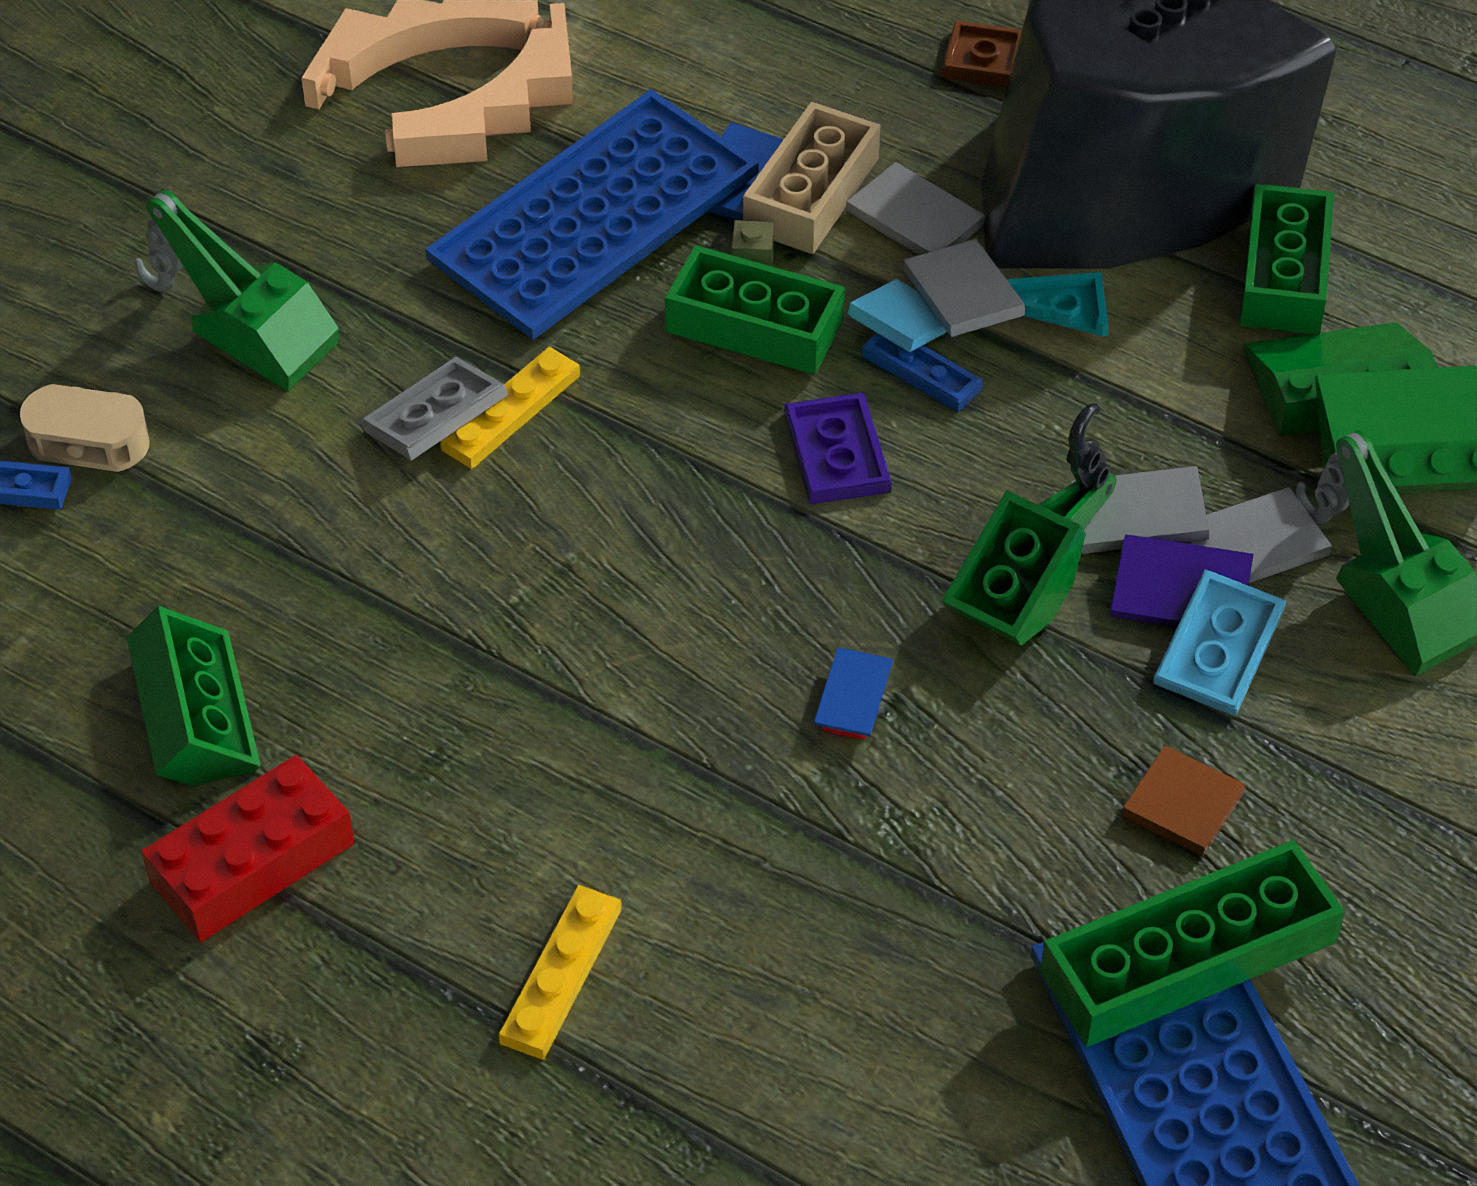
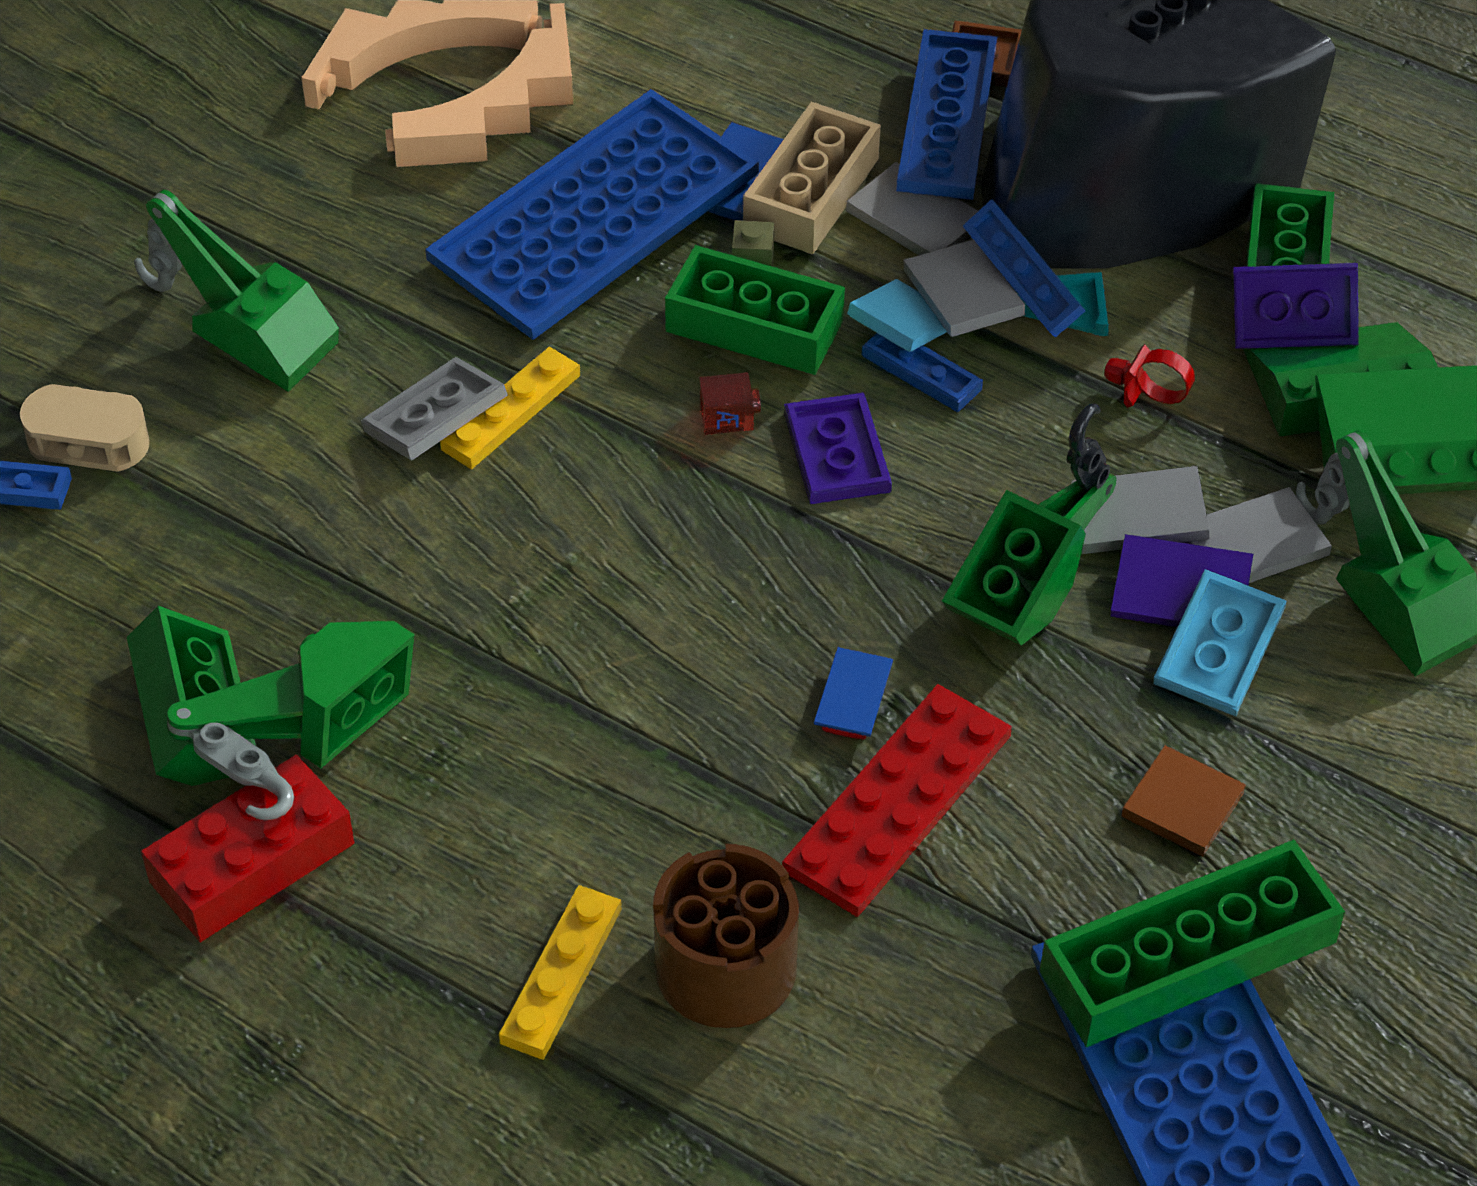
none -> green slope [167,621,415,820]
none -> reddish brown brick [653,844,799,1028]
none -> clear red brick [699,372,761,435]
none -> red plate [782,684,1012,918]
none -> blue plate [896,29,997,200]
none -> blue plate [962,199,1086,338]
none -> red piece [1104,344,1195,408]
none -> dark purple tile [1233,263,1359,349]

